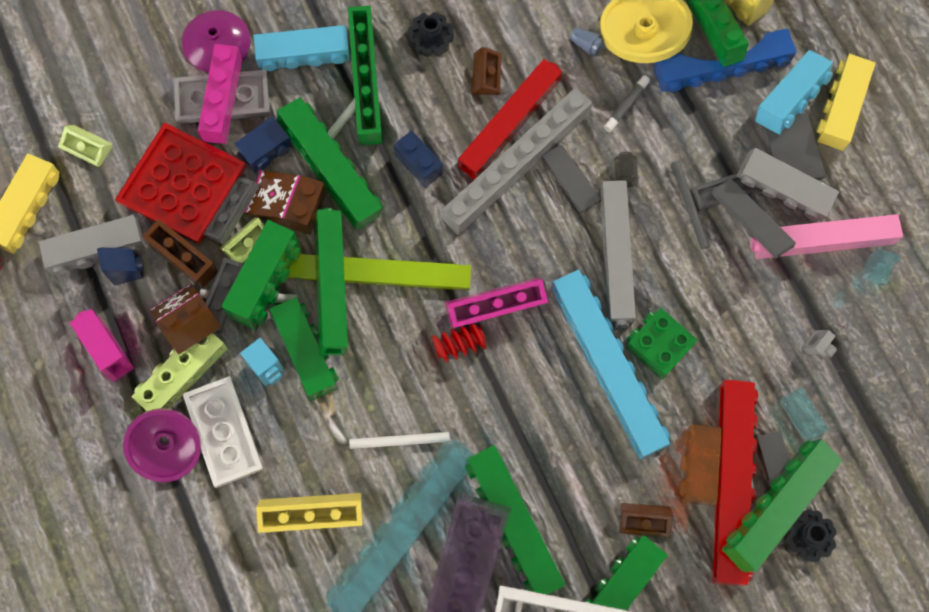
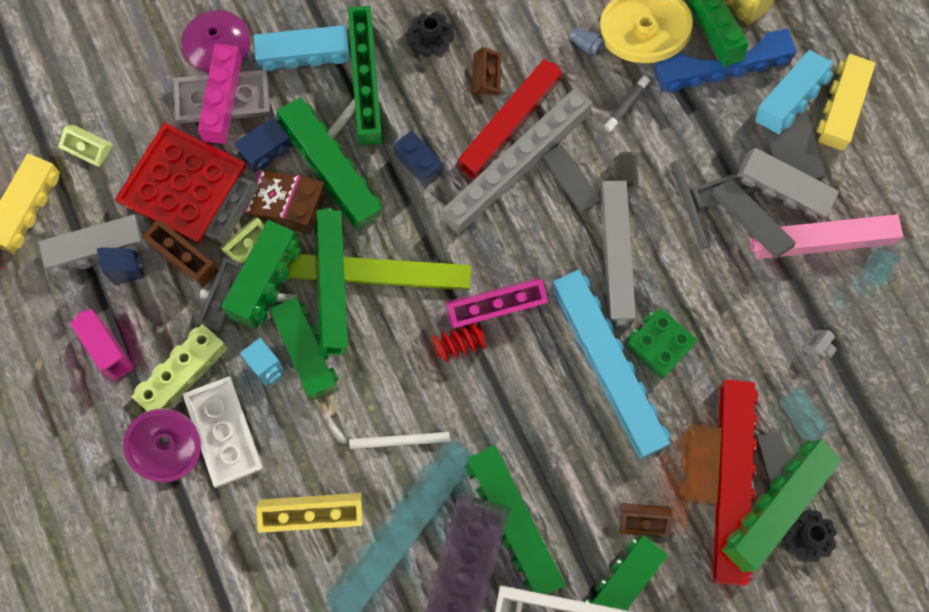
reddish brown slope [150,283,221,355] -> none

